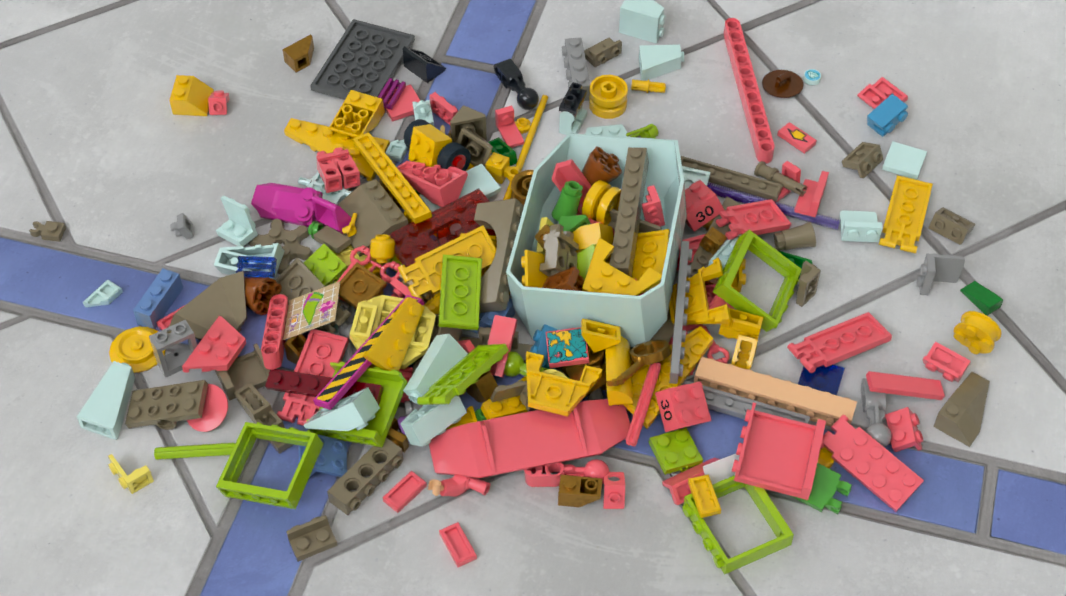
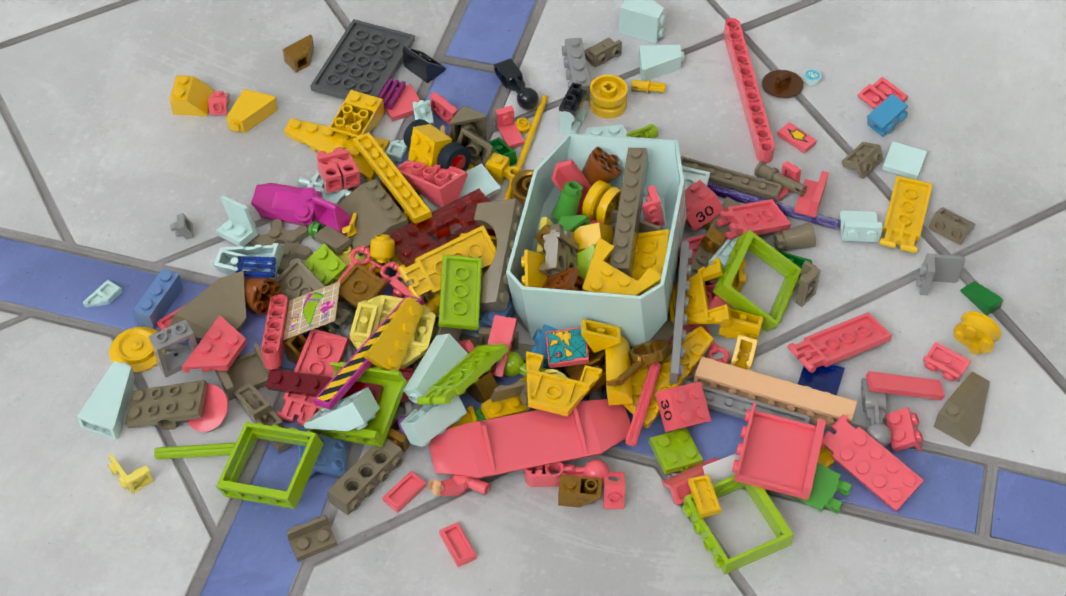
dark tan plate [29,221,66,242] -> none
none -> yellow slope [226,89,278,133]

